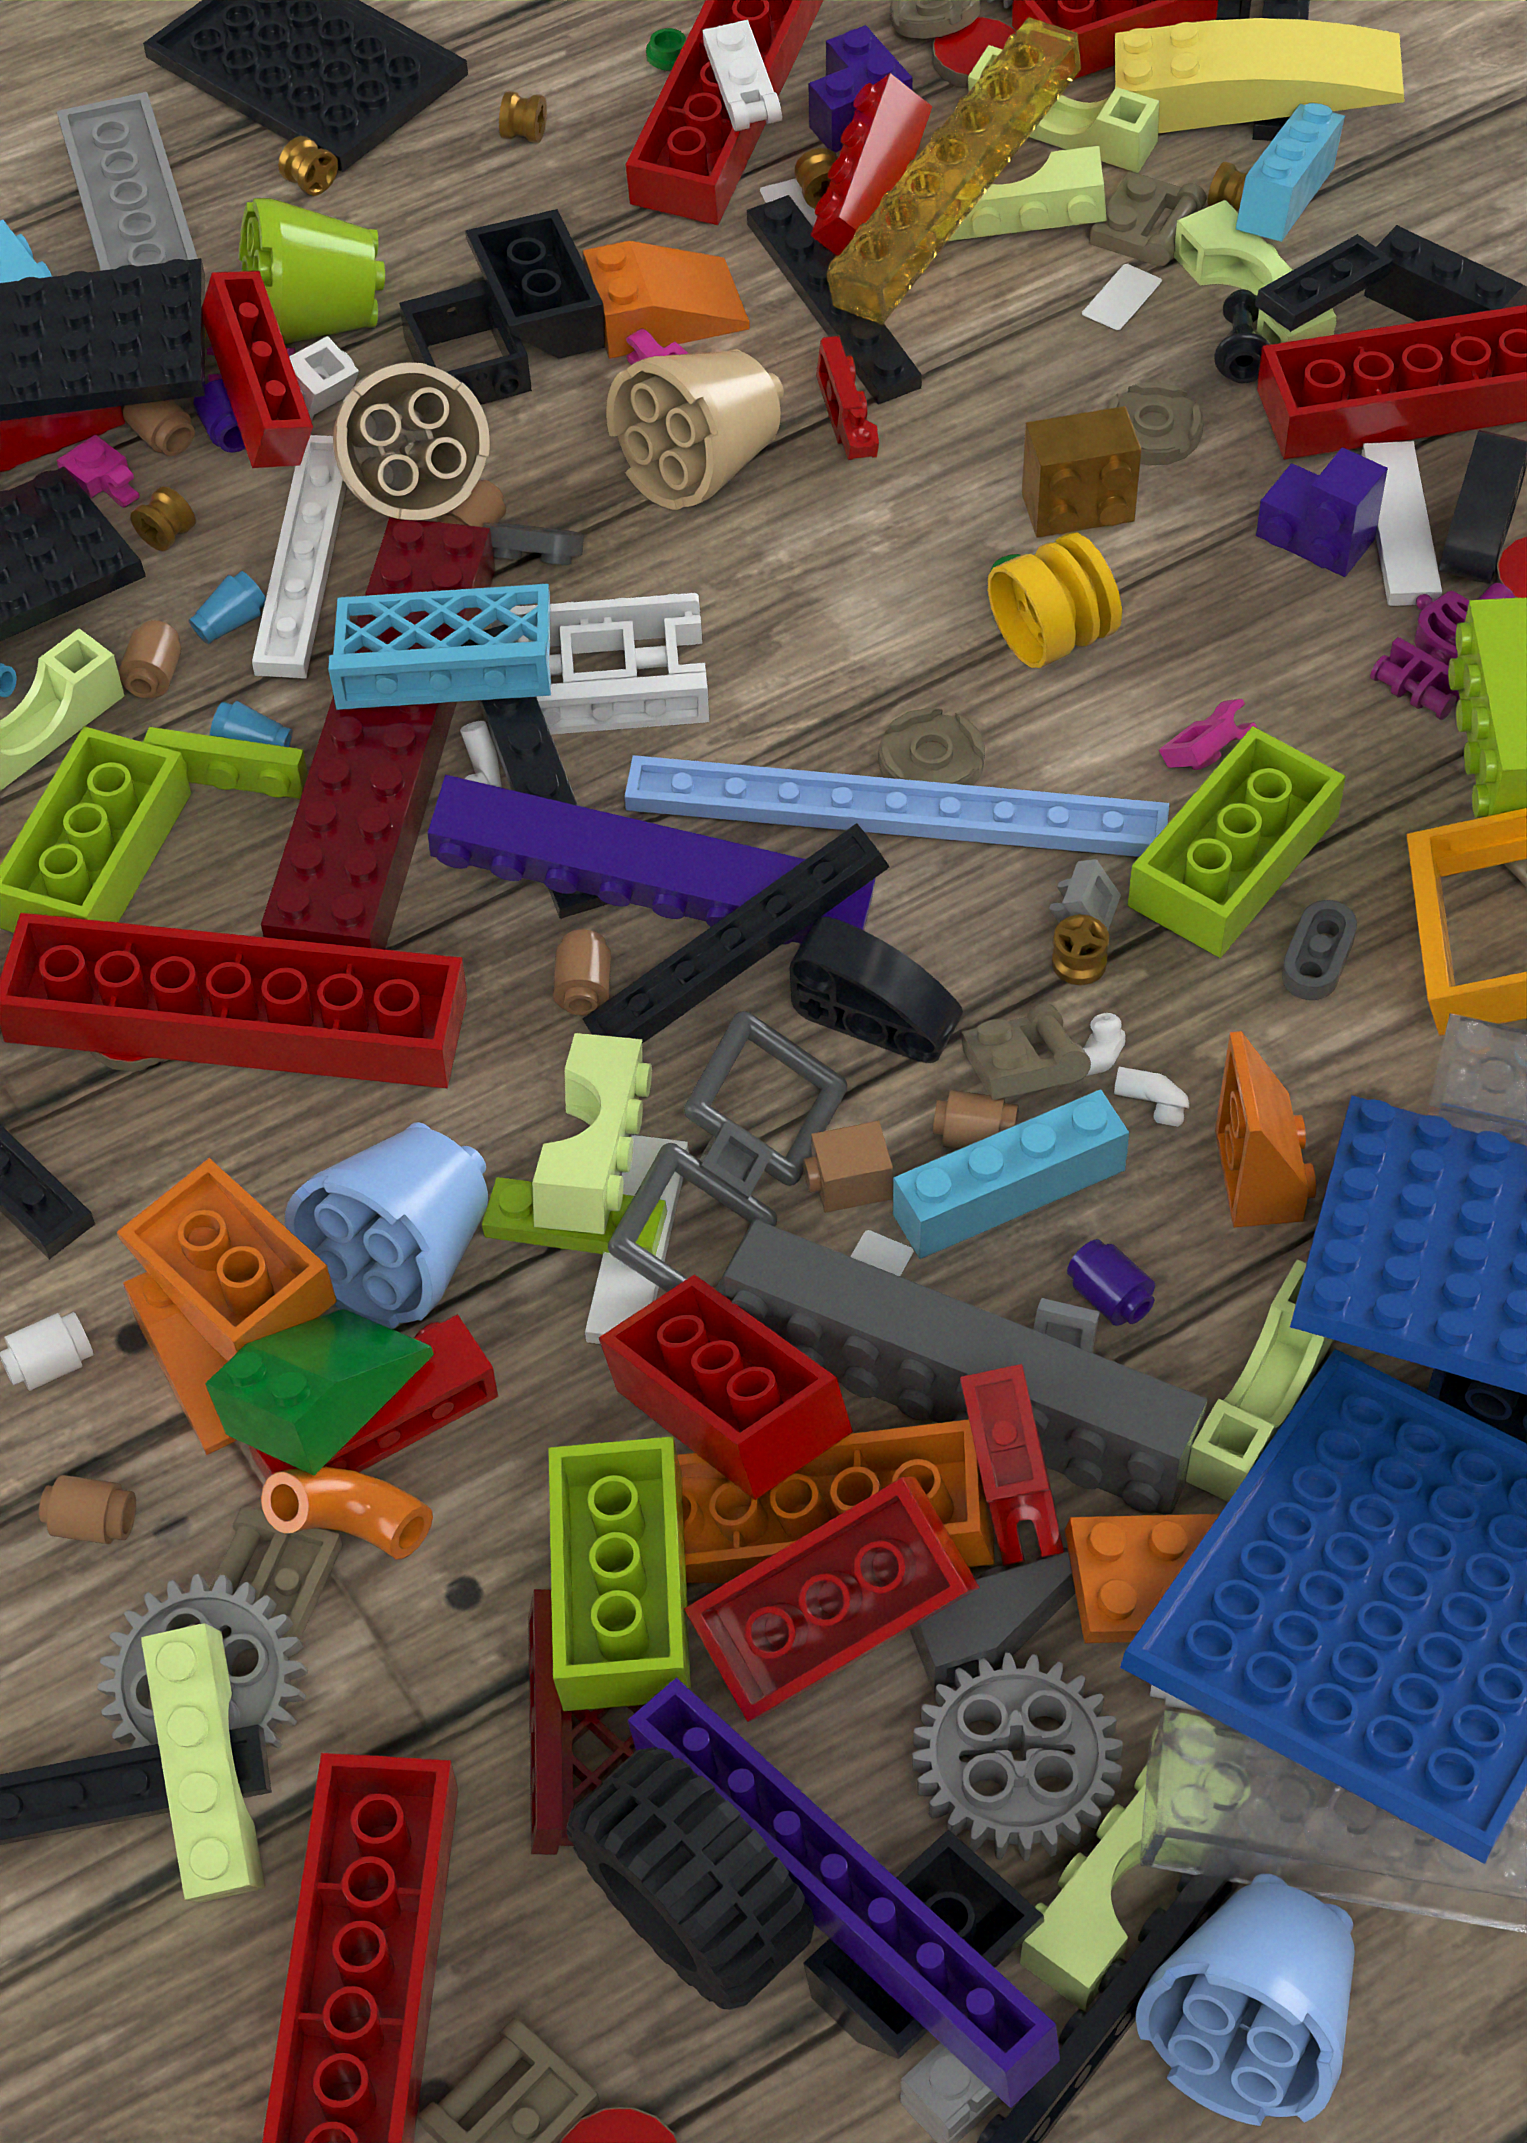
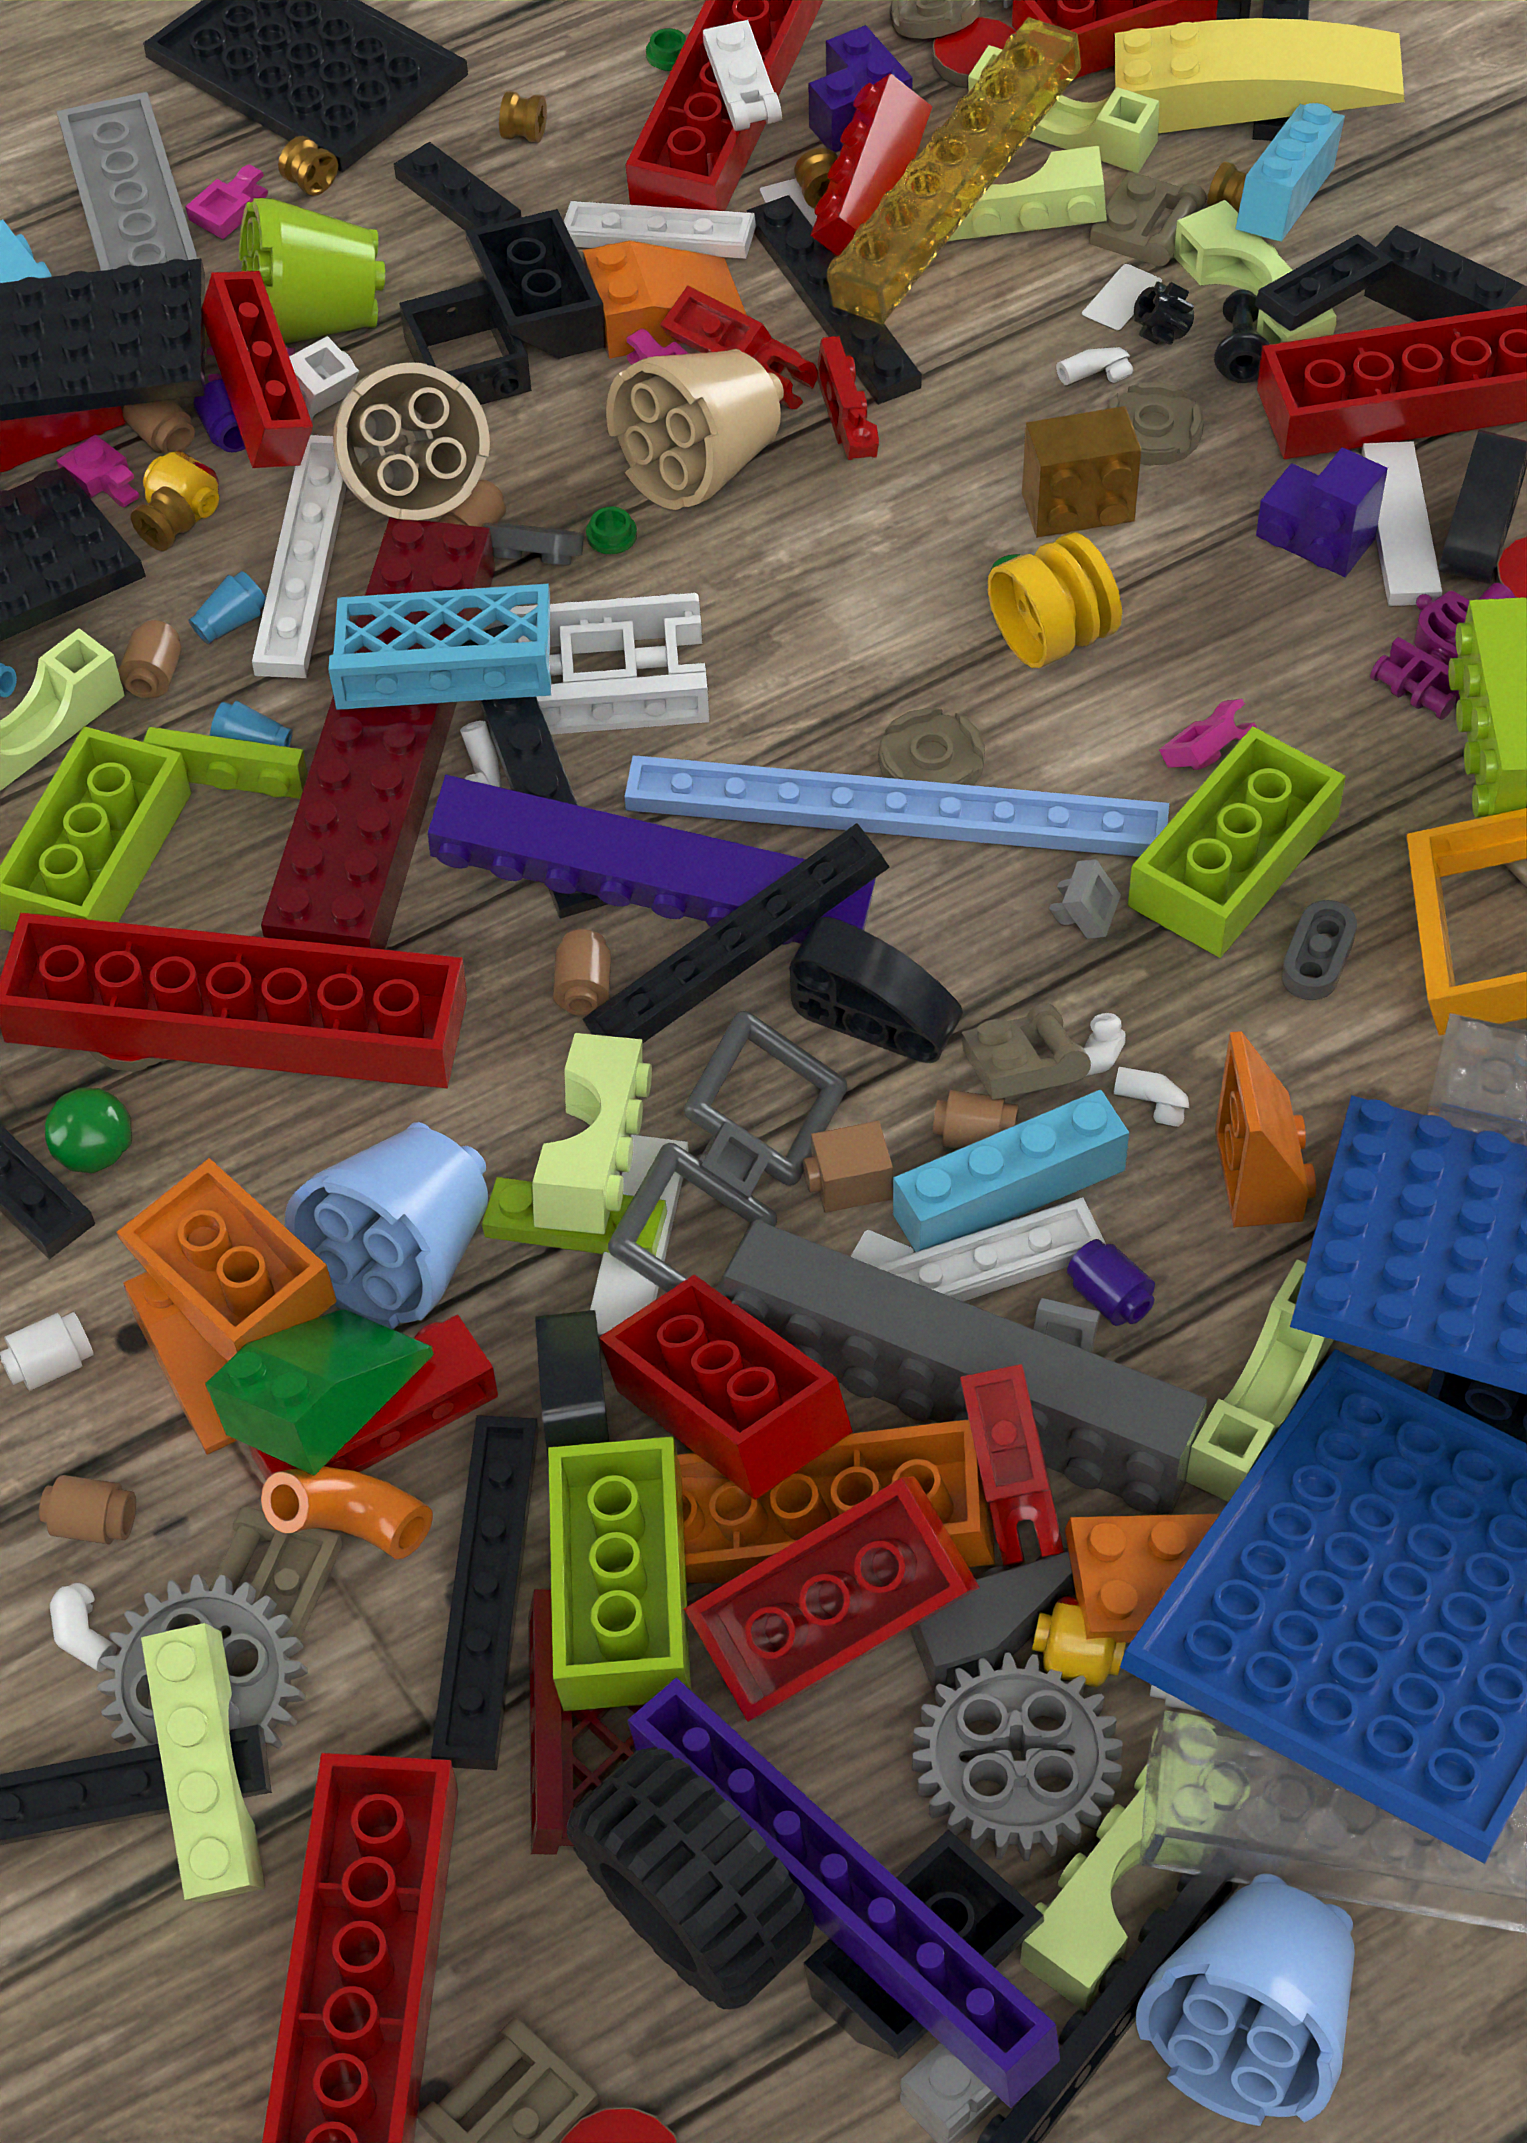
pearl gold wheel [1052,914,1109,986] -> none
none -> green hair [45,1088,132,1174]
none -> white arm [50,1583,117,1672]
none -> yellow head [143,451,219,523]
none -> dark pink plate [185,164,268,240]
none -> black plate [394,142,521,230]
none -> black plate [431,1415,539,1770]
none -> black beam [535,1310,609,1465]
none -> white tile [564,201,756,259]
none -> green plate [586,506,637,554]
none -> red plate [660,285,818,409]
none -> white tile [875,1197,1106,1302]
none -> yellow head [1032,1596,1126,1687]
none -> white arm [1056,347,1133,385]
none -> black gear [1134,281,1194,345]

